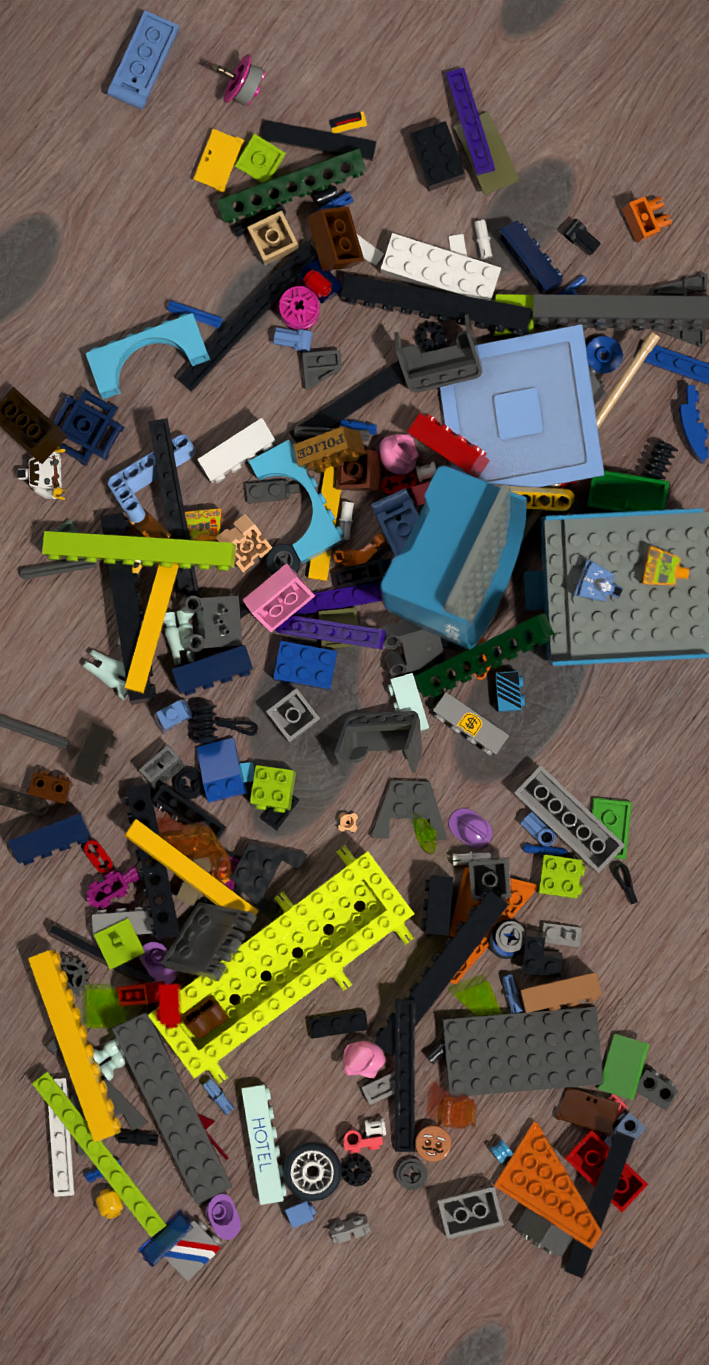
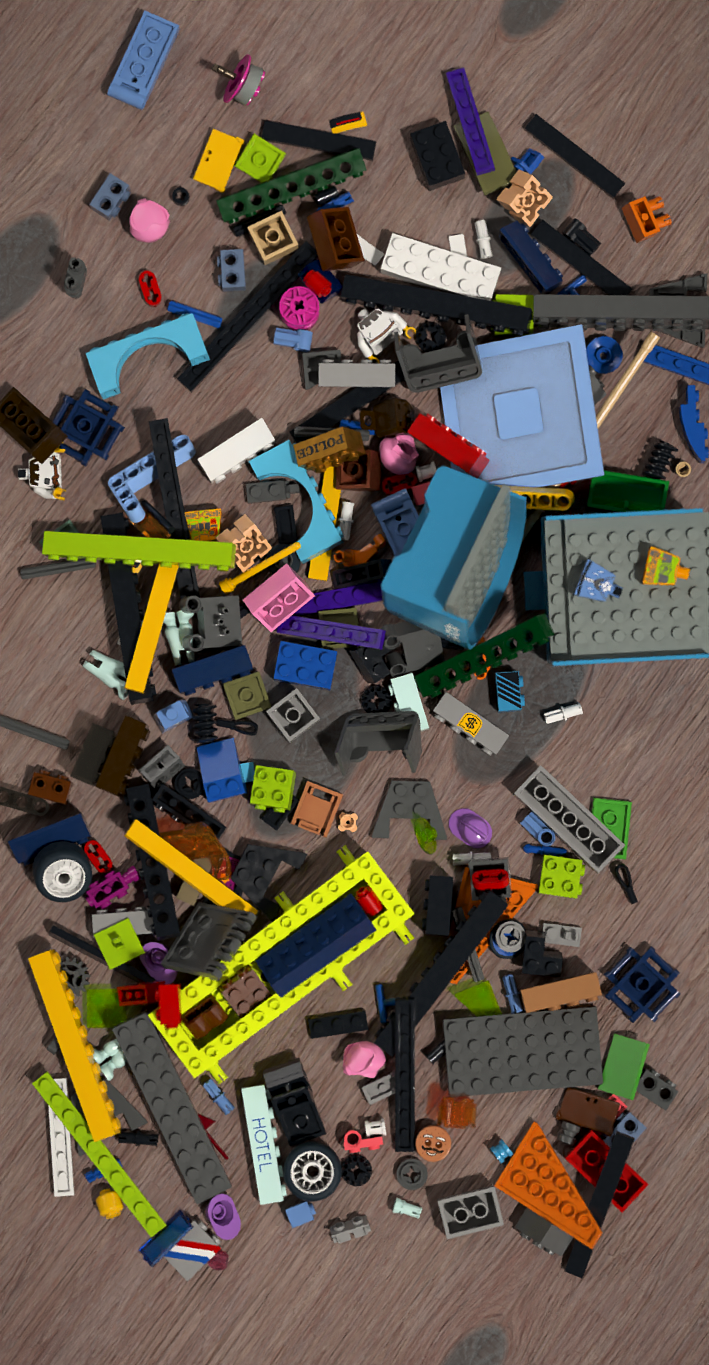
none -> wheel [33,841,92,903]
none -> dark grey pin [64,257,87,299]
none -> sand blue brick [89,173,131,221]
none -> dark brown brick [95,715,151,797]
none -> bright pink helmet [129,198,170,243]
none -> red beam [139,271,162,307]
none -> black bar [141,500,175,533]
none -> black bush [172,187,190,206]
none -> clear pink tile [208,1250,229,1270]
none -> sand blue brick [217,249,246,292]
none -> reddish brown plate [218,965,272,1019]
none -> yellow piece [219,542,301,595]
none -> olive plate [223,672,271,720]
none -> dark blue brick [256,893,377,998]
none -> black piece [263,1057,326,1147]
none -> black tile [274,505,298,545]
none -> nougat container [291,781,343,838]
none -> light grey brick [318,359,395,387]
none -> black brick [349,643,393,683]
none -> red brick [355,886,383,916]
none -> white torso [357,309,416,364]
none -> dark brown piece [359,398,415,438]
none -> black gear [361,685,392,713]
none -> blue piece [375,984,400,1023]
none -> light aqua pin [392,1197,422,1219]
none -> dark grey axle [451,907,484,982]
none -> red beam [472,869,510,890]
none -> light nougat brick [496,170,553,227]
none -> blue bracket [511,148,544,174]
none -> black tile [524,114,625,199]
none -> black tile [531,220,632,295]
none -> white axle [544,703,583,724]
none -> dark grey wheel [557,1121,581,1146]
none -> dark blue brick [604,946,681,1023]
none -> tan hinge [676,461,691,477]

